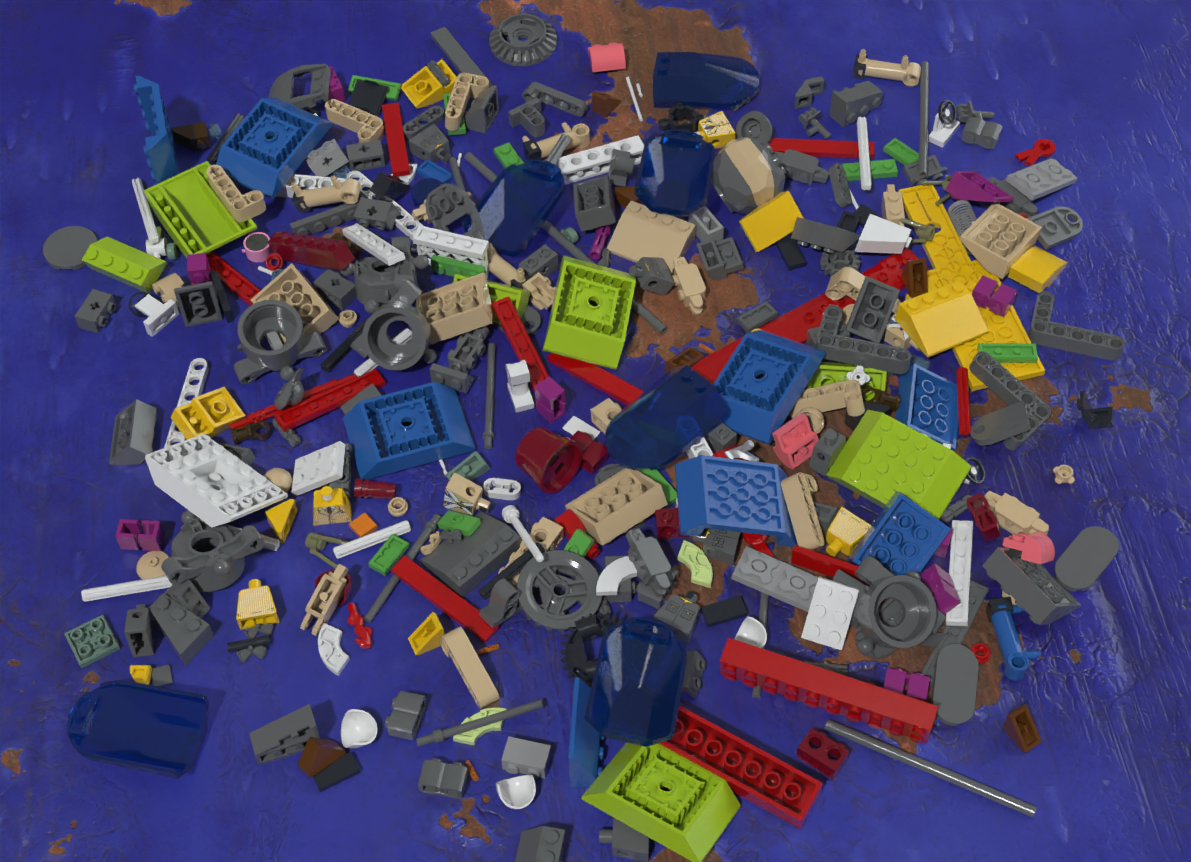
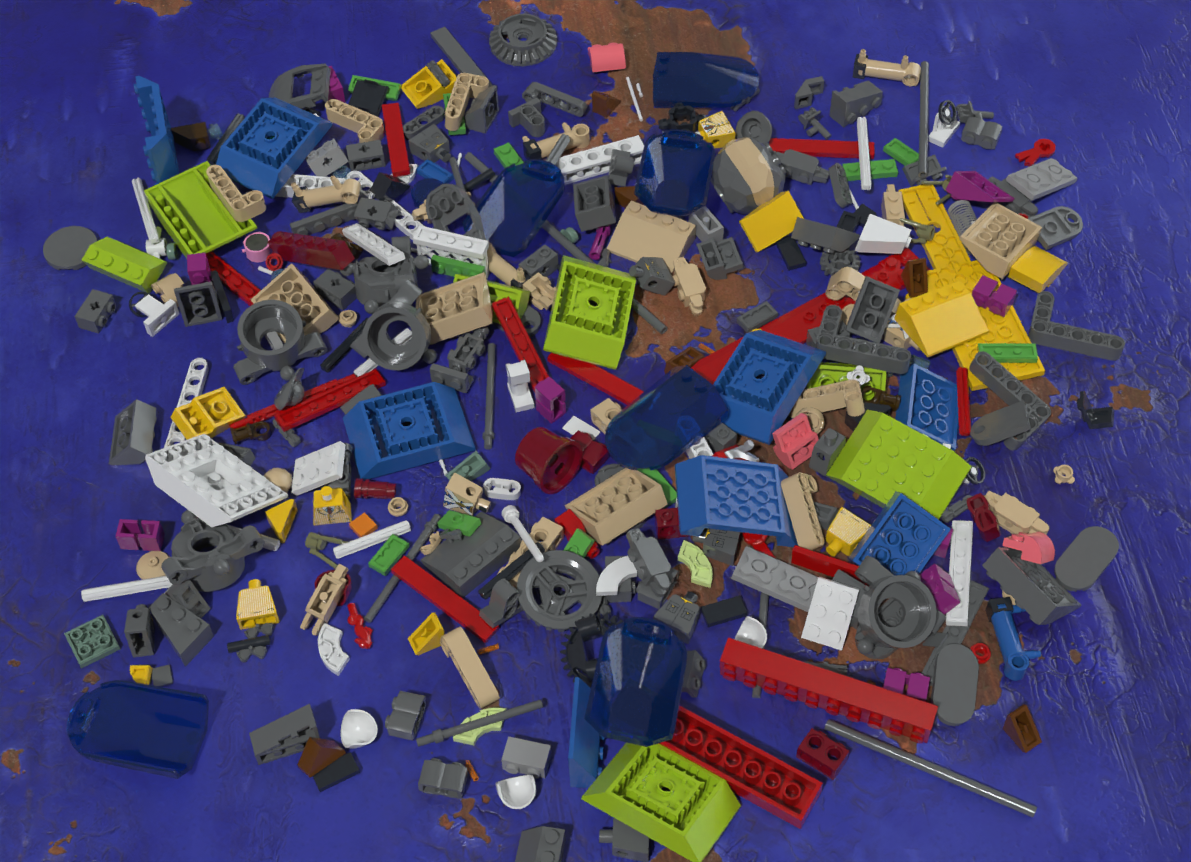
none -> black piece [464,168,495,192]

